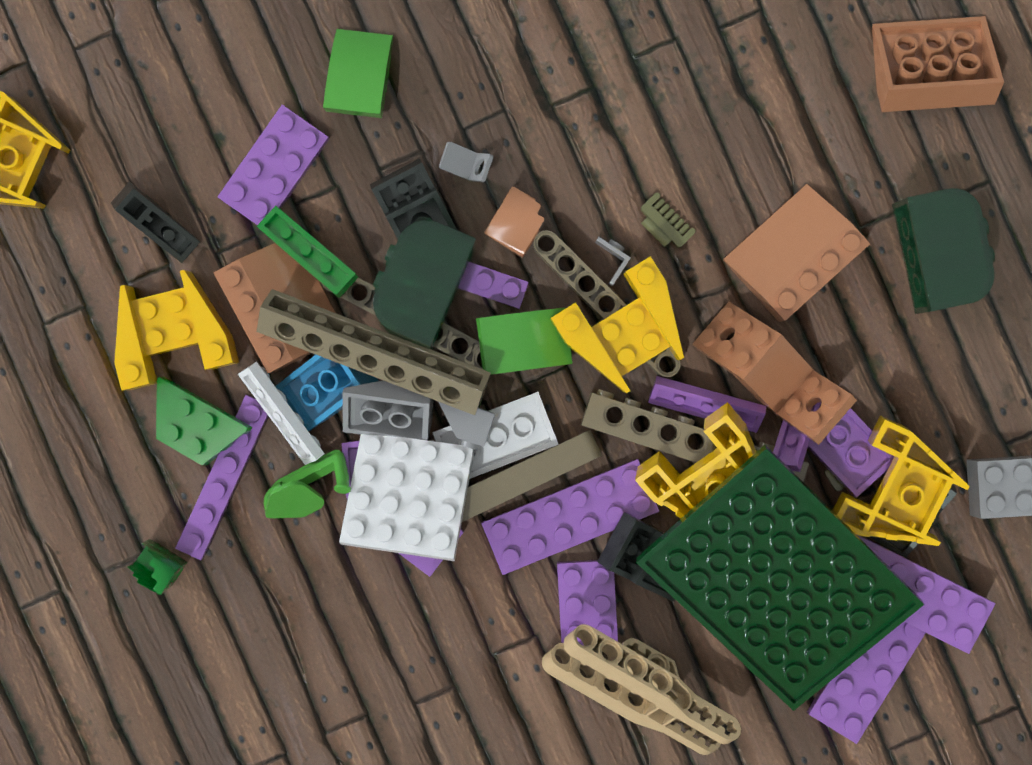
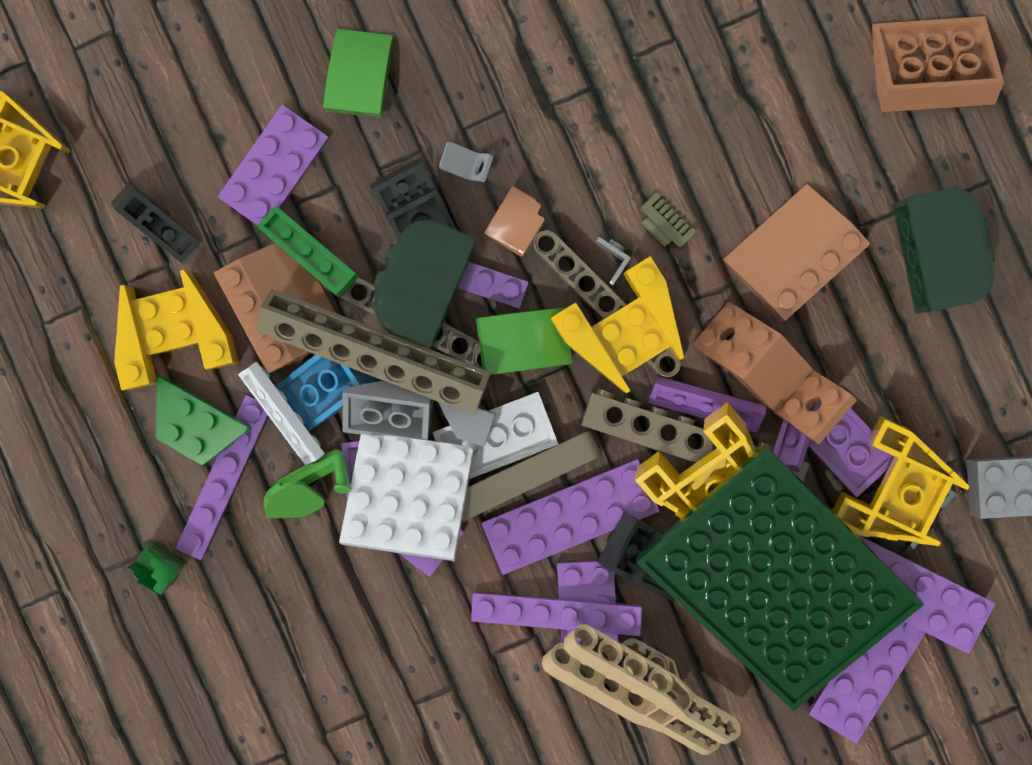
none -> medium lavender plate [471,592,643,636]

